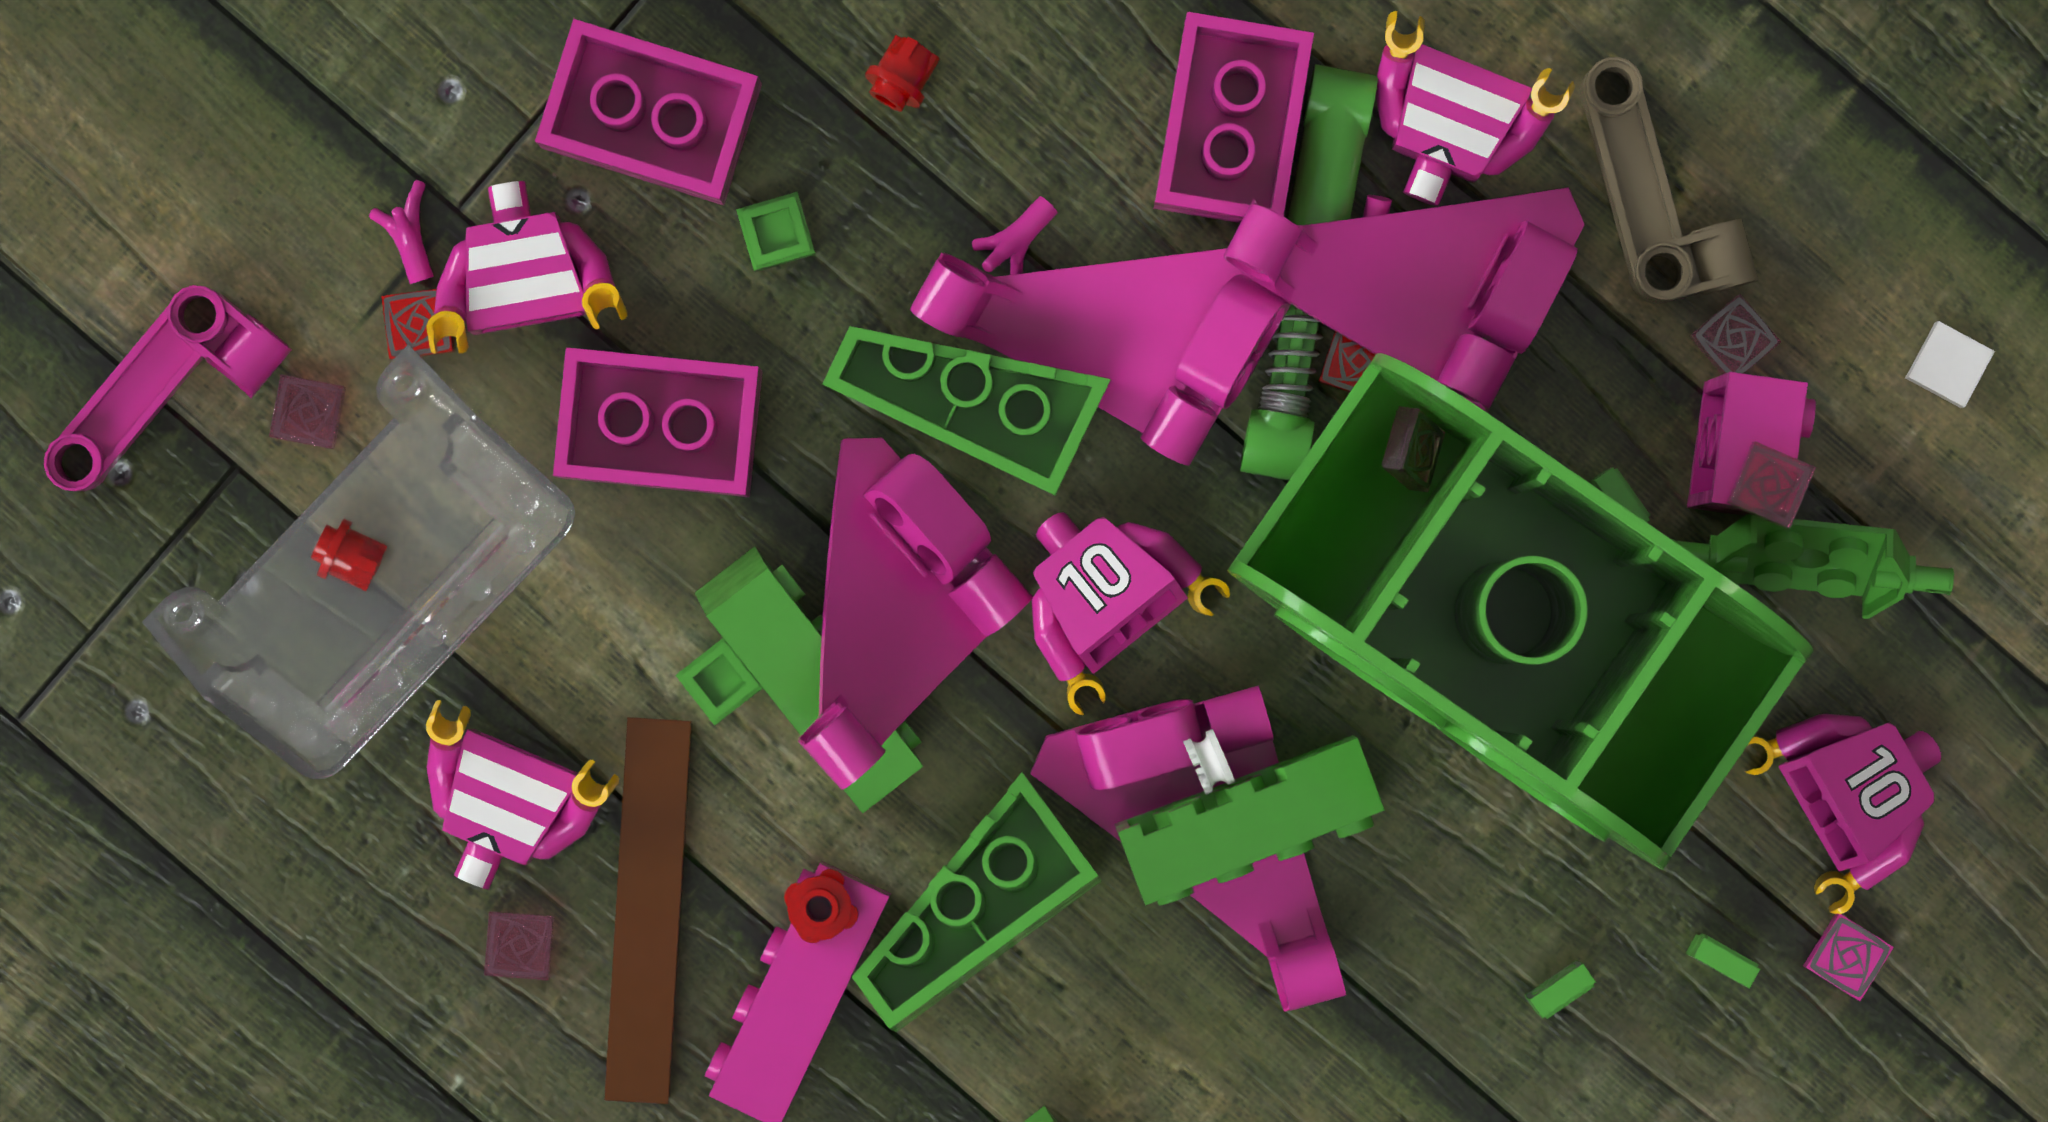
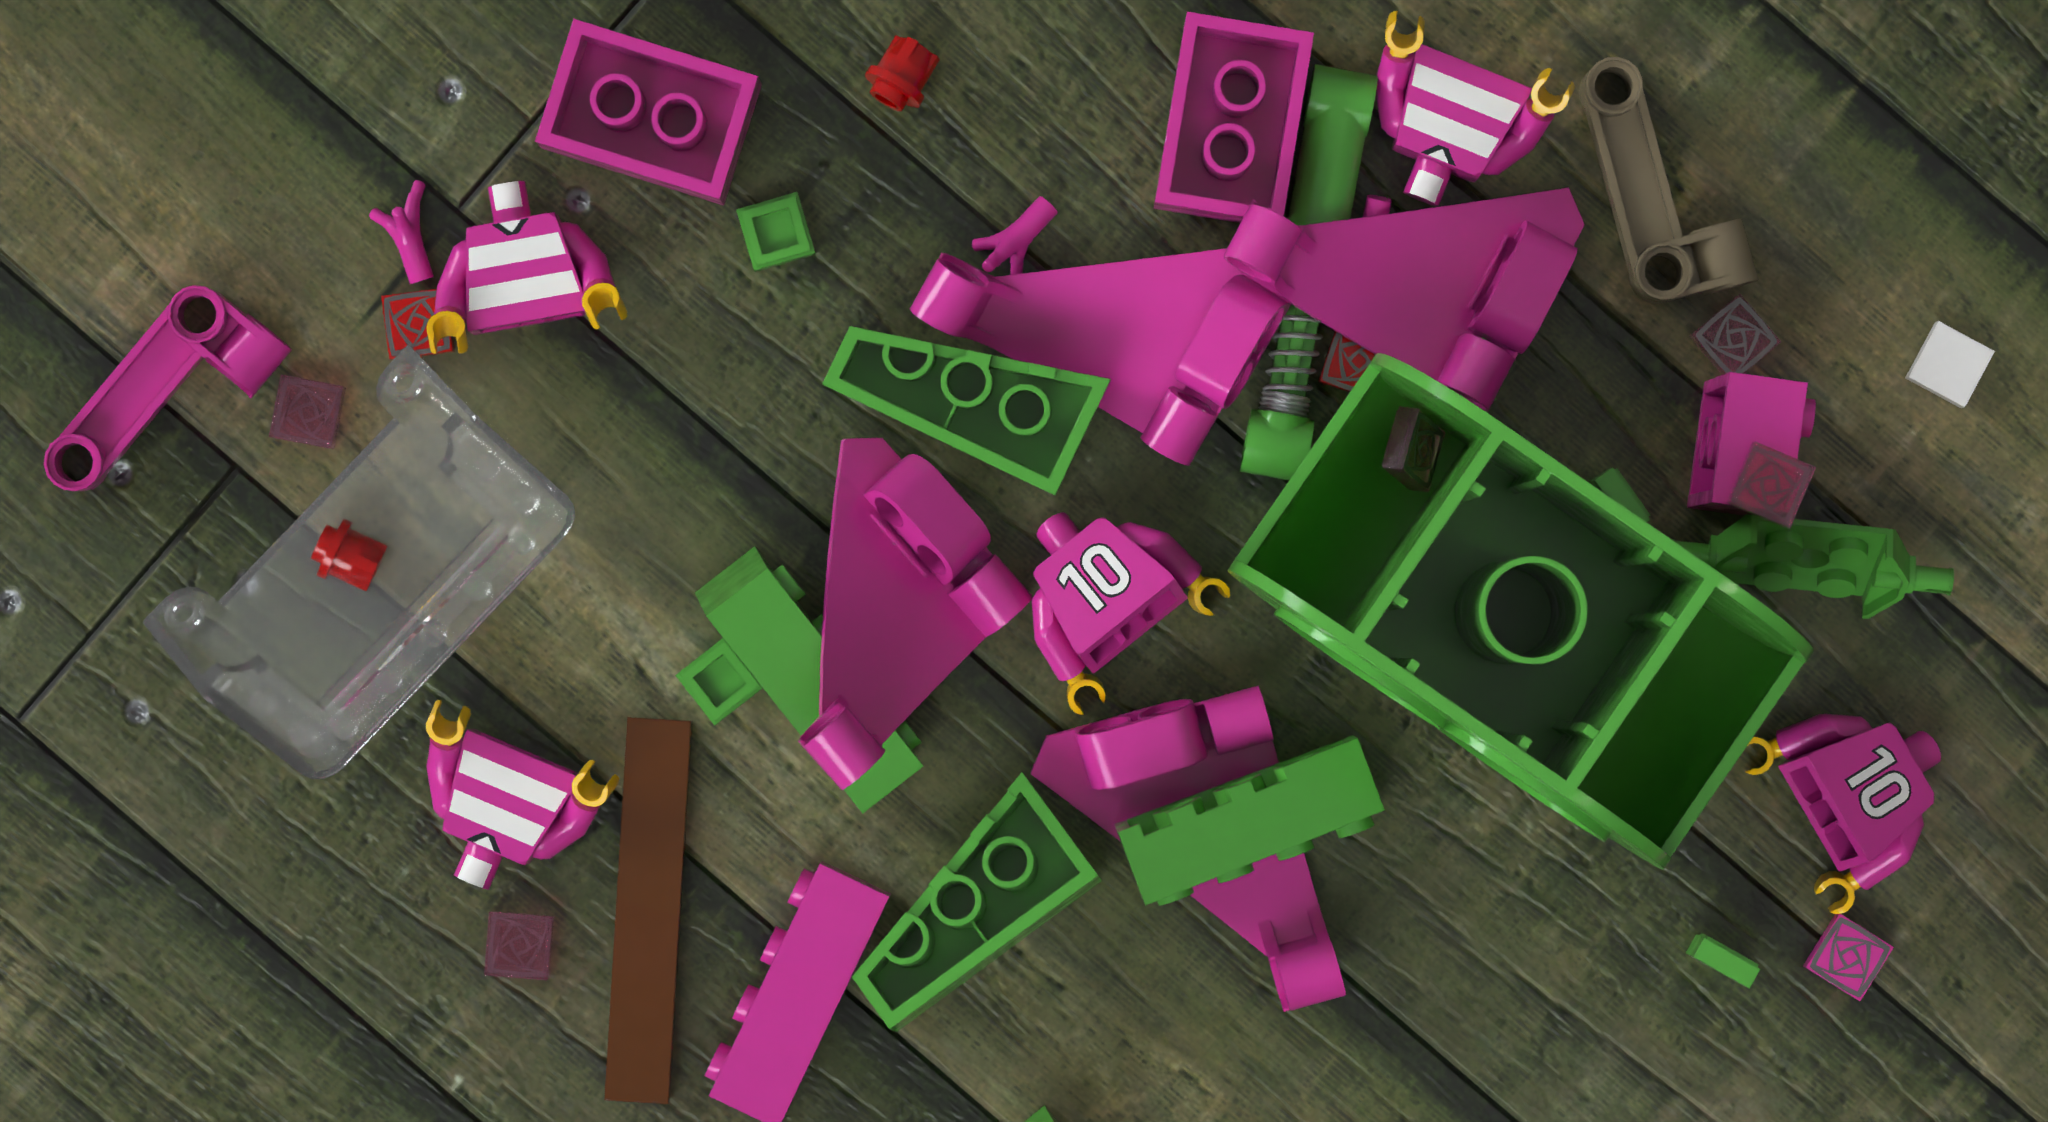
dark pink brick [553,347,762,497] -> none
red brick [784,869,859,943] -> none
white bush [1183,729,1235,795] -> none
bright green tile [1524,960,1596,1019] -> none

